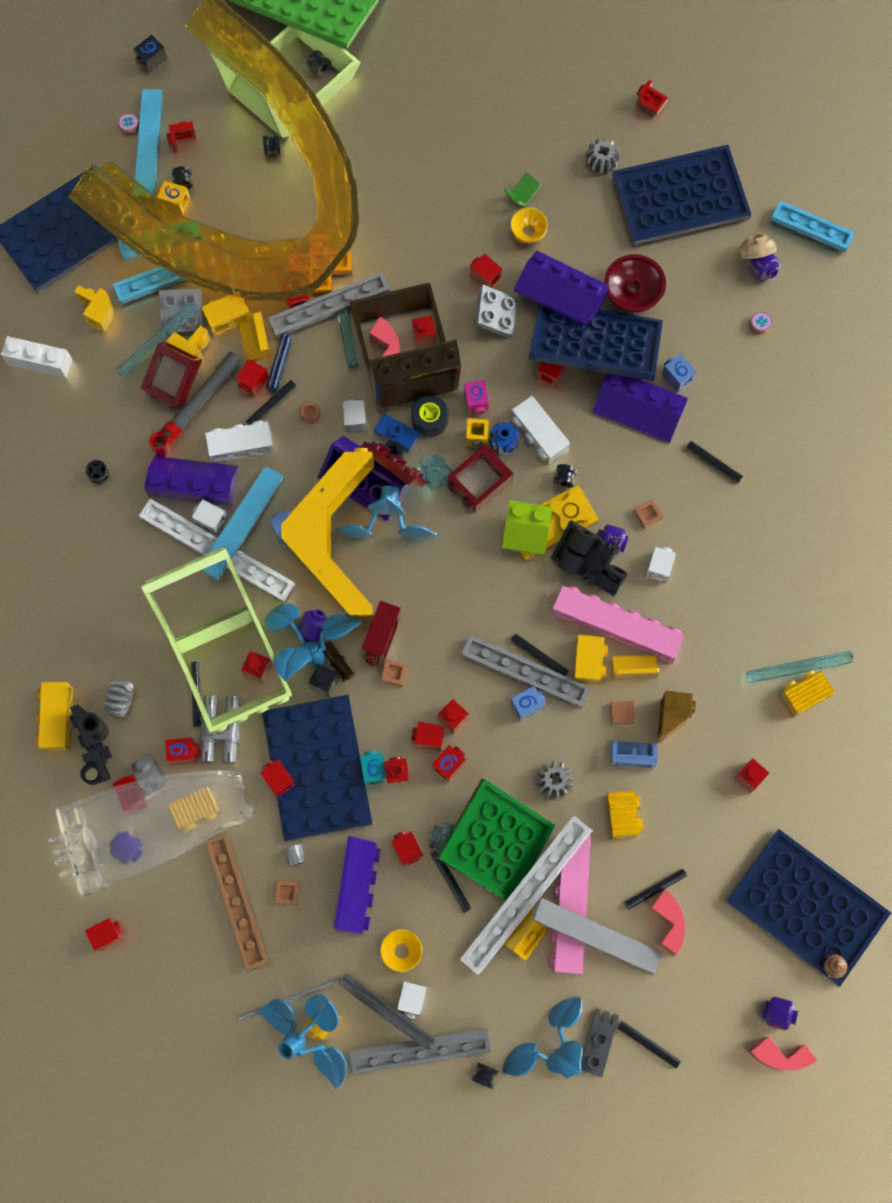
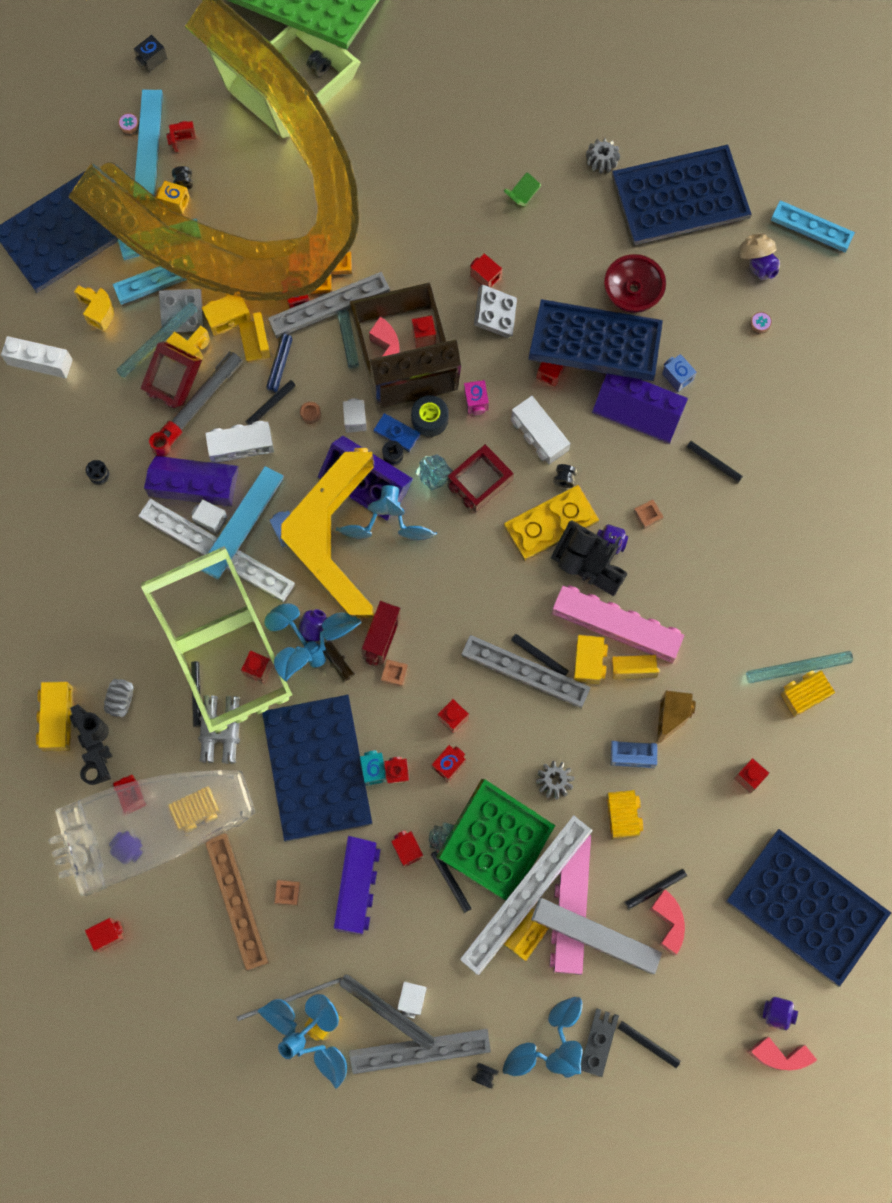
light grey bracket [131,754,166,795] -> none
red brick [165,737,200,766] -> none
red brick [235,359,269,396] -> none
red brick [260,760,296,798] -> none
black wheel [263,134,281,156] -> none
light grey hose [284,844,305,866] -> none
black brick [308,664,339,697] -> none
dark red plate [360,441,427,488] -> none
yellow piece [380,929,422,972] -> none
red brick [411,722,445,751] -> none
yellow brick [466,418,489,448] -> none
blue brick [488,421,520,456] -> none
lime slope [502,500,553,556] -> none
medium blue brick [510,686,546,721] -> none
yellow piece [511,208,548,244] -> none
dark purple slope [514,251,609,326] -> none
nougat tile [611,701,635,725] -> none
red bracket [636,79,668,116] -> none
white brick [646,546,676,583] -> none
medium nougat plate [824,955,847,978] -> none

